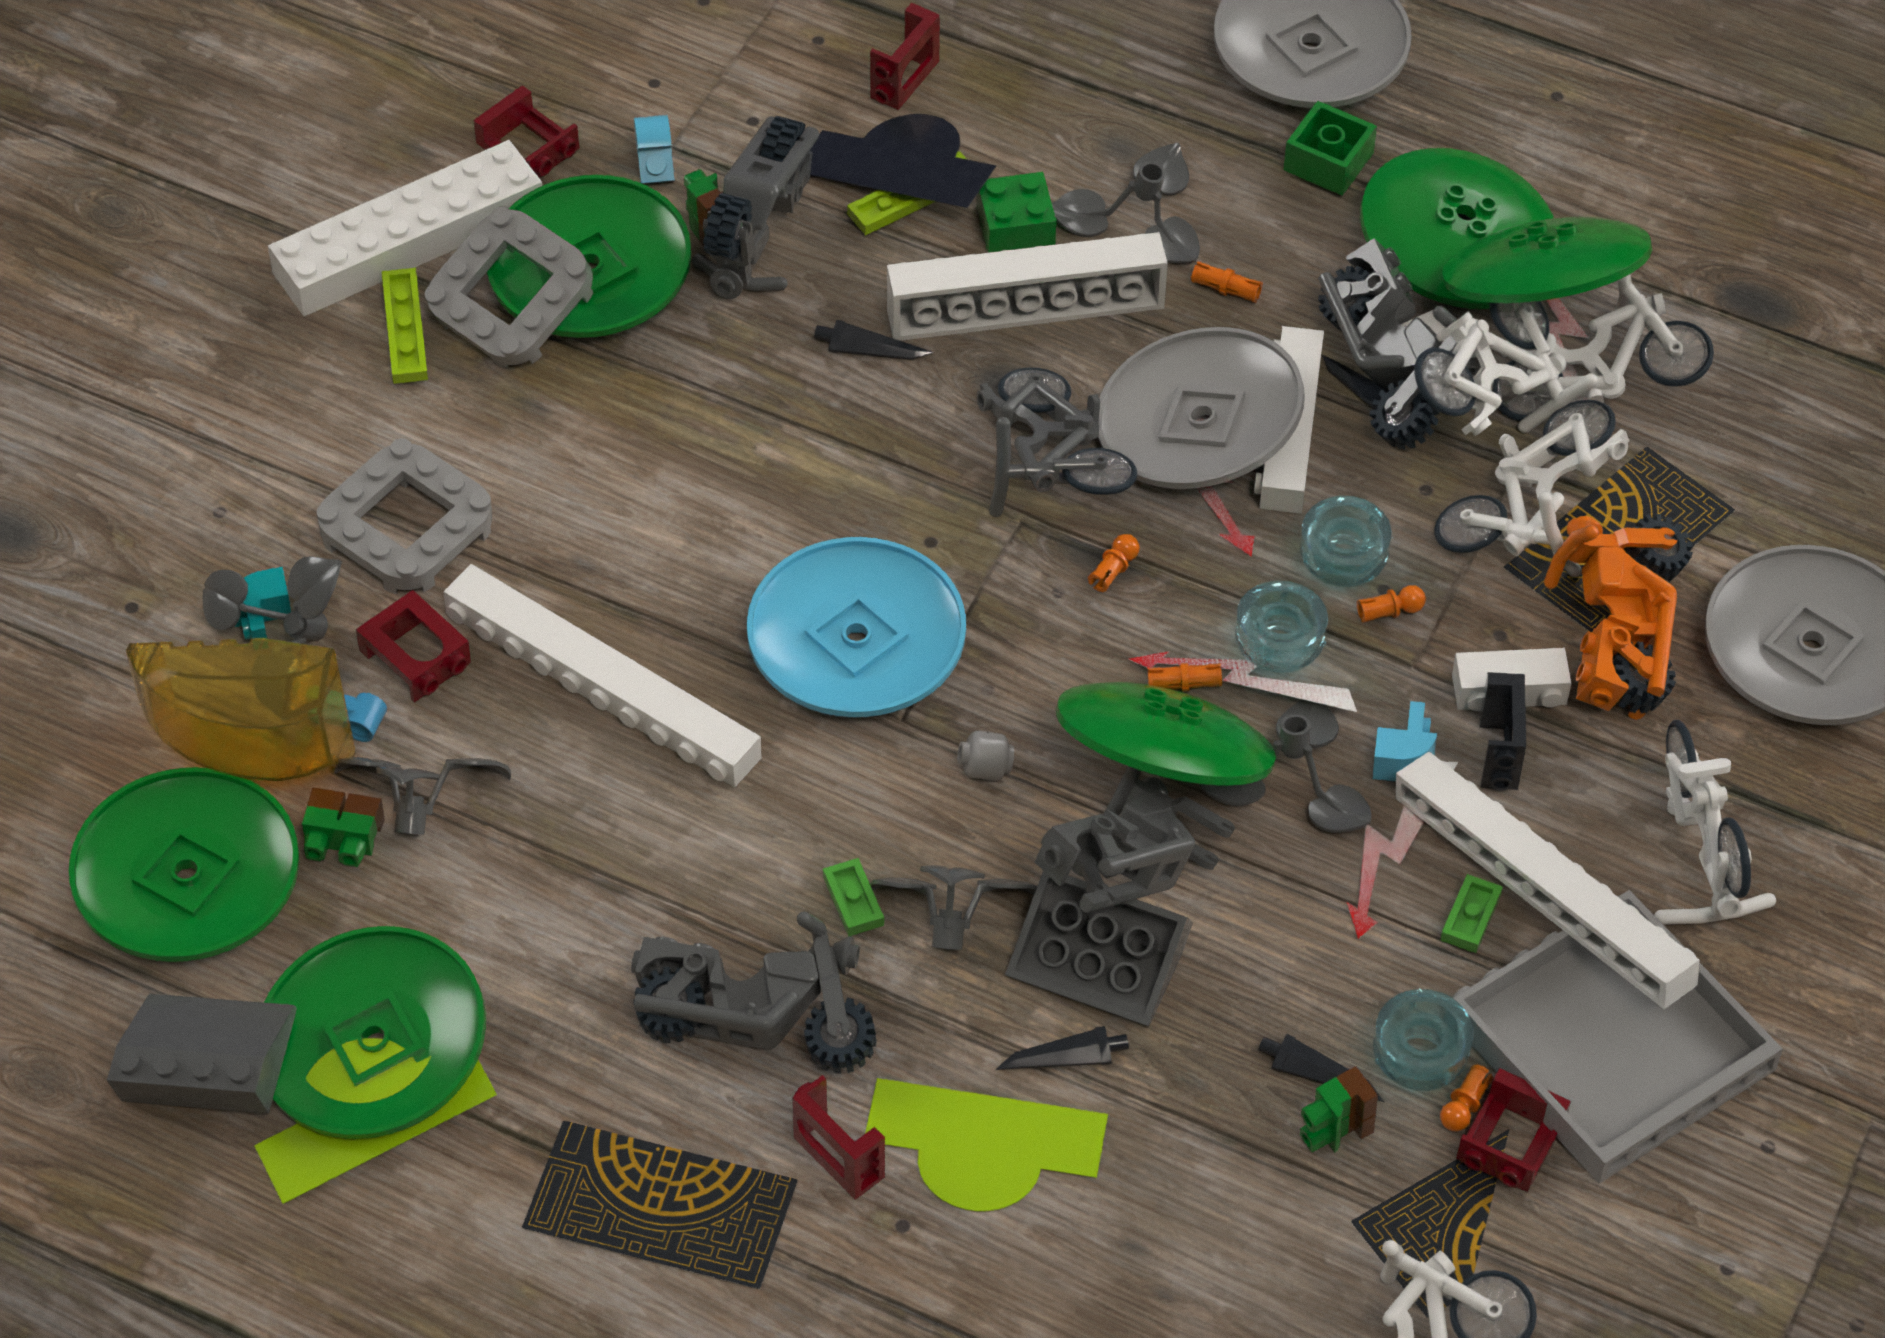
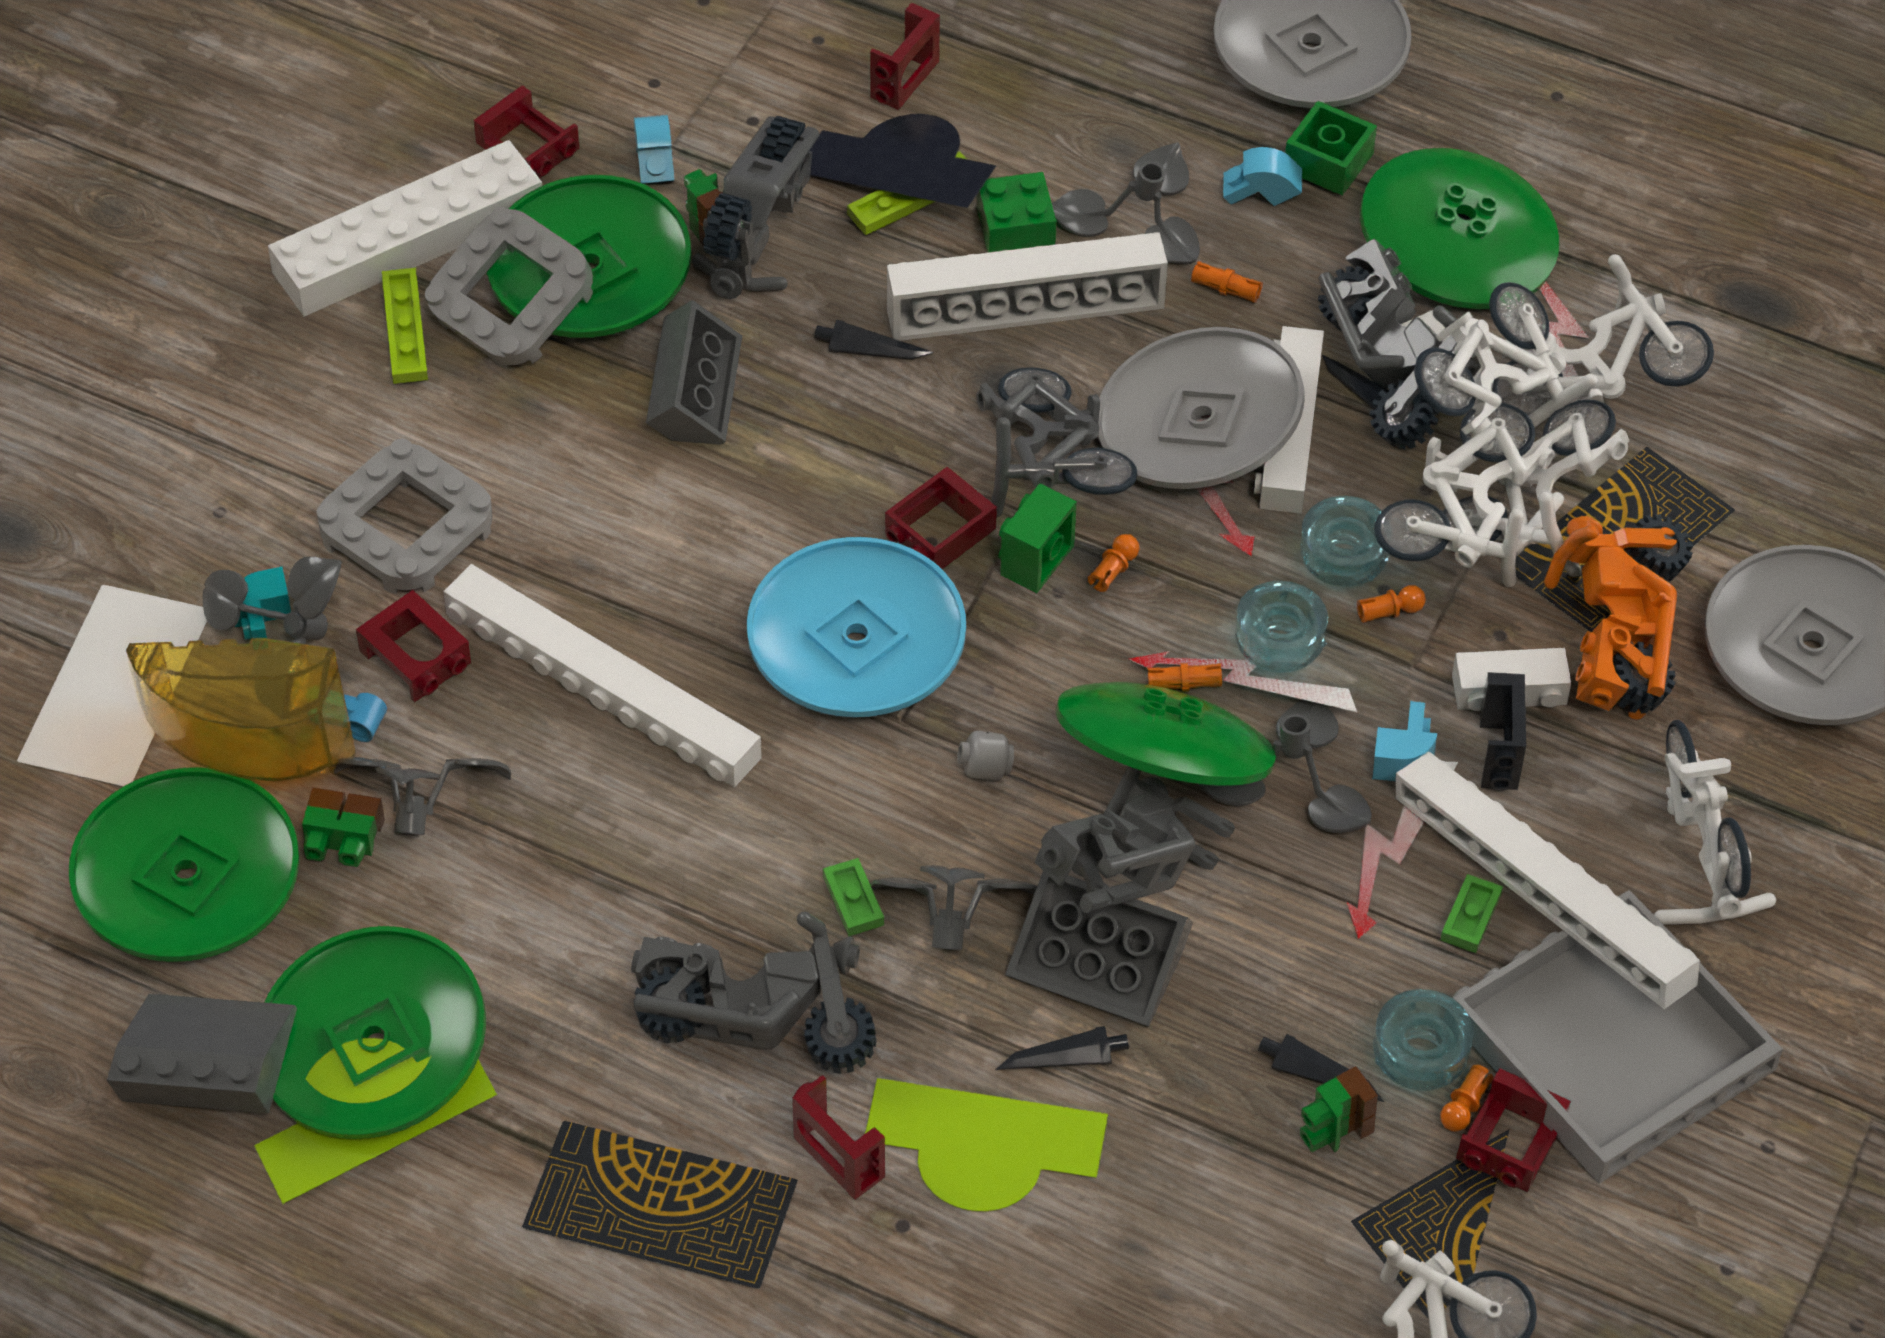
green dish [1442,217,1652,303] -> none
none -> white sticker [17,585,207,786]
none -> dark grey slope [646,300,742,445]
none -> dark red window [885,467,997,569]
none -> green brick [998,483,1077,593]
none -> medium azure brick [1223,147,1302,206]
none -> white piece [1374,403,1555,588]

